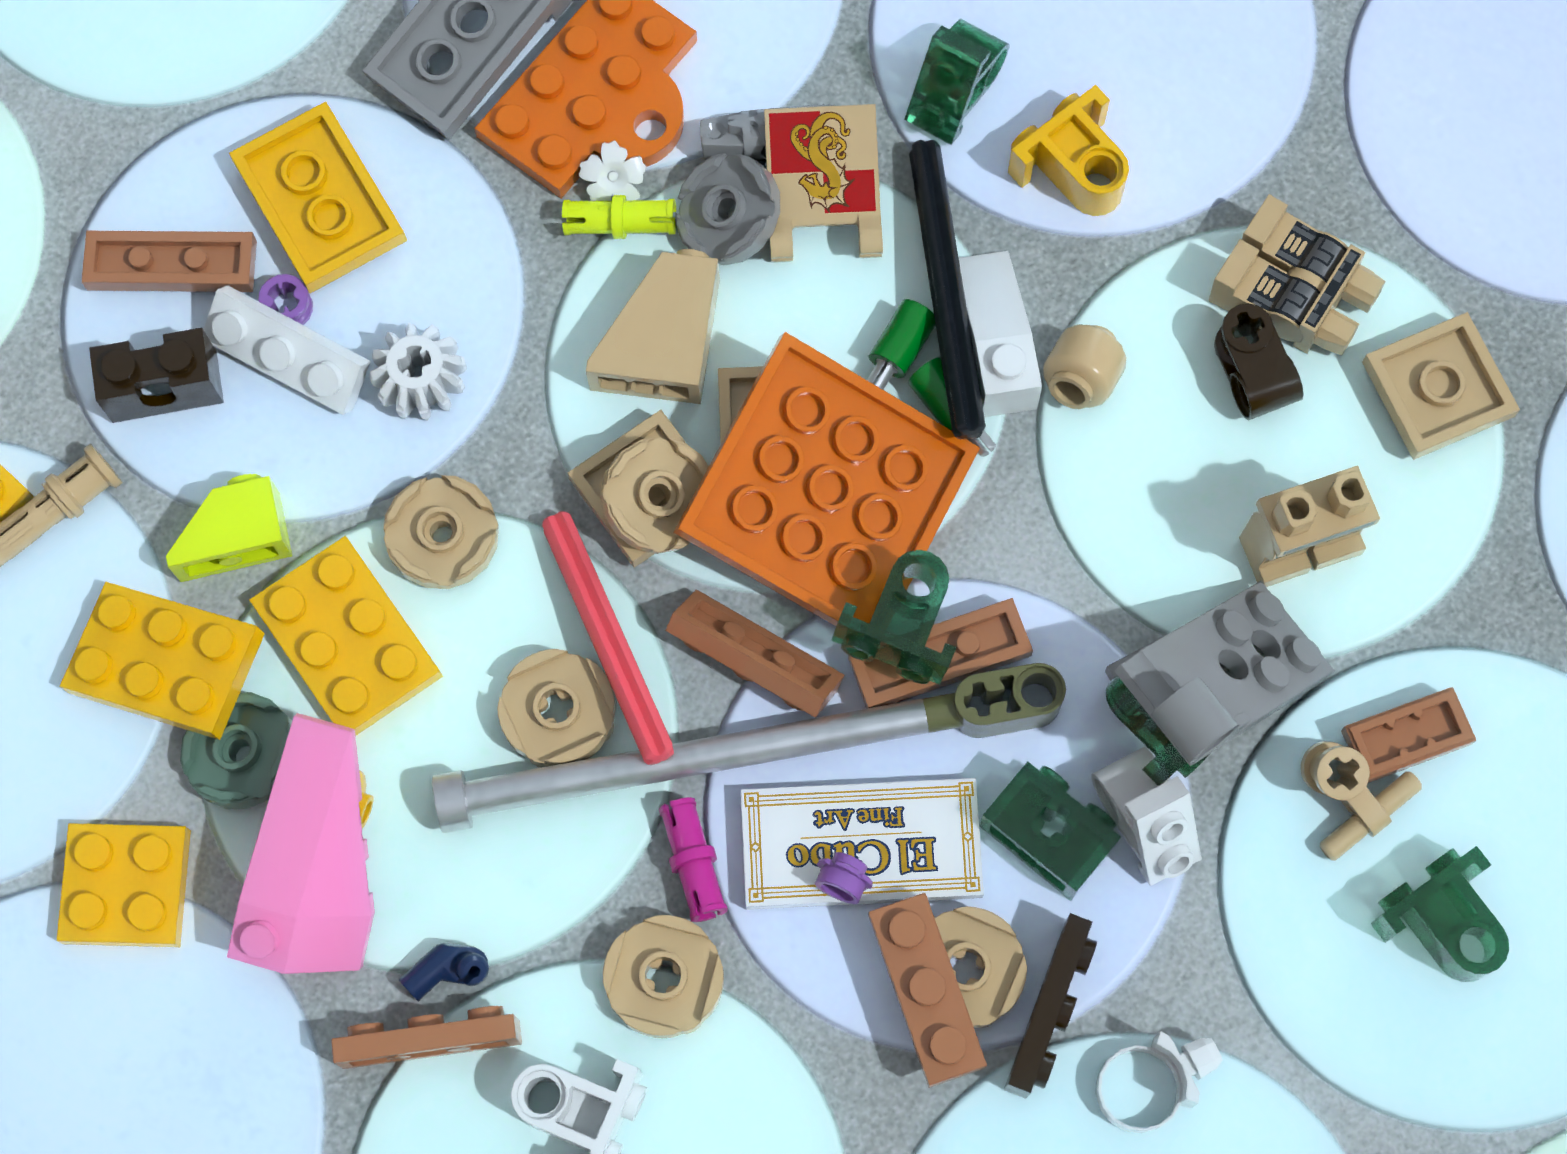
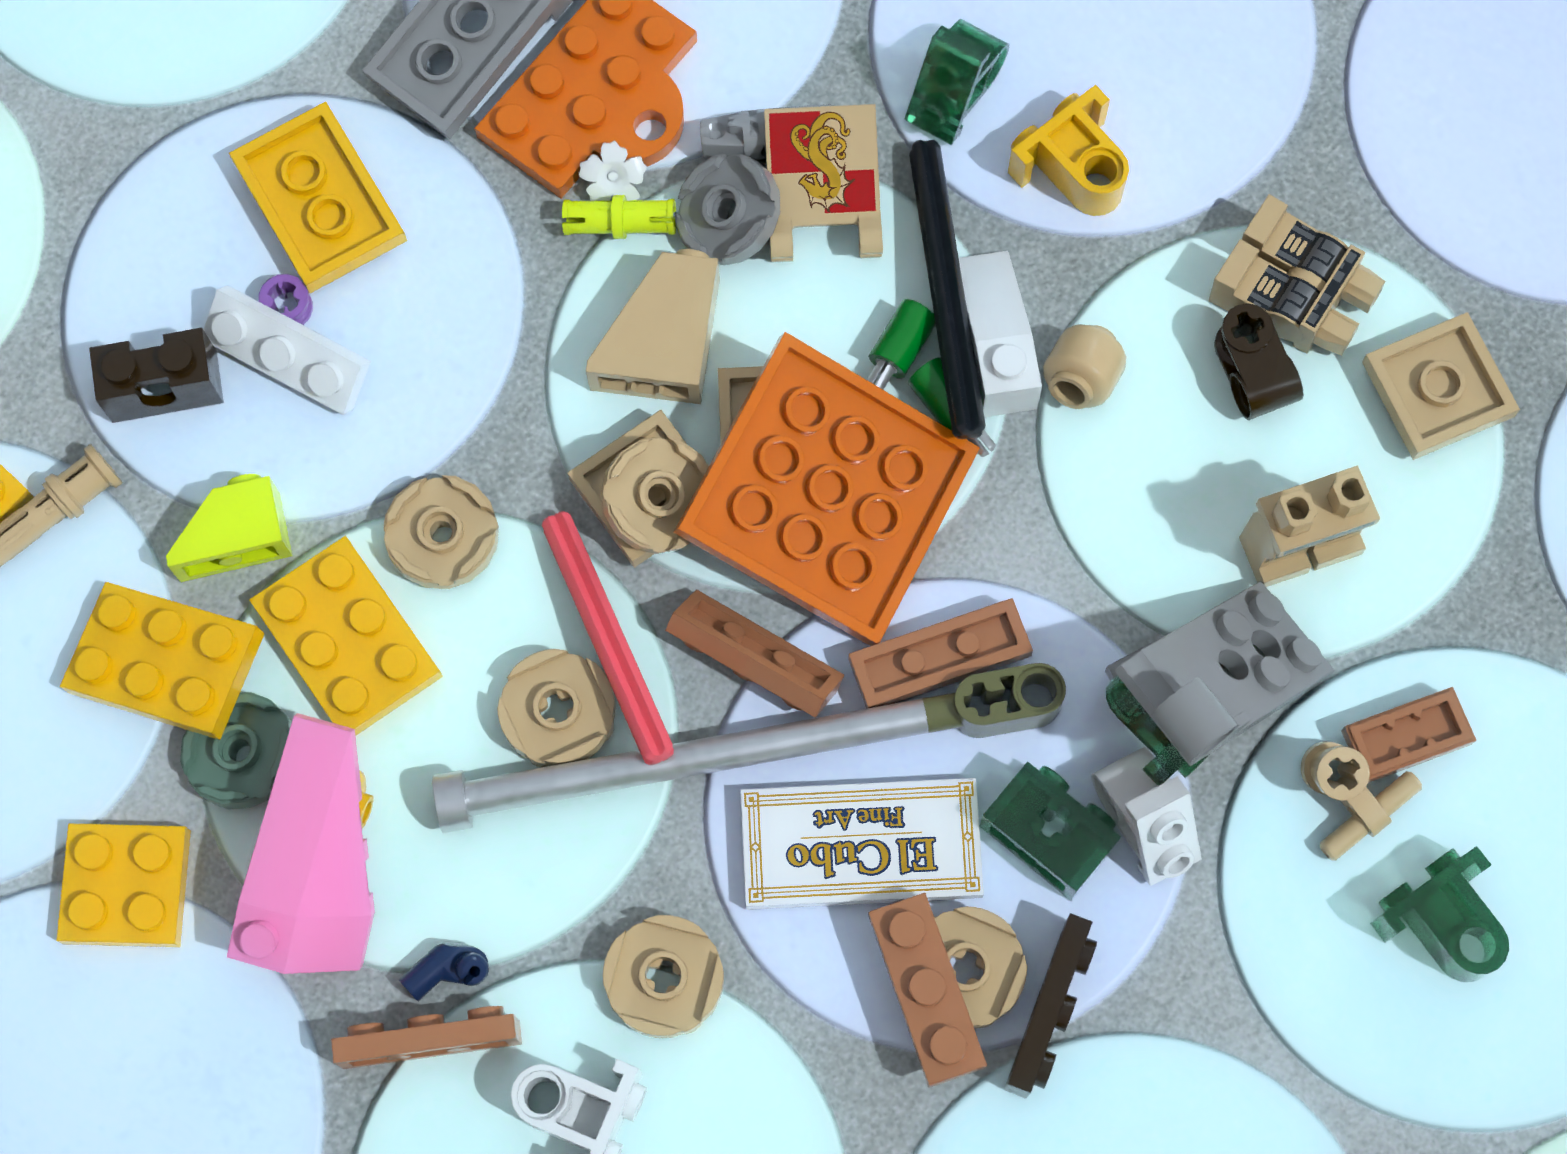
nougat plate [82,230,257,292] -> none
white gear [369,322,467,421] -> none
dark pink pin [659,797,728,922] -> none
medium lavender plate [815,852,873,904] -> none
clear green pin [831,550,956,685] -> none
white piece [1095,1031,1223,1134] -> none

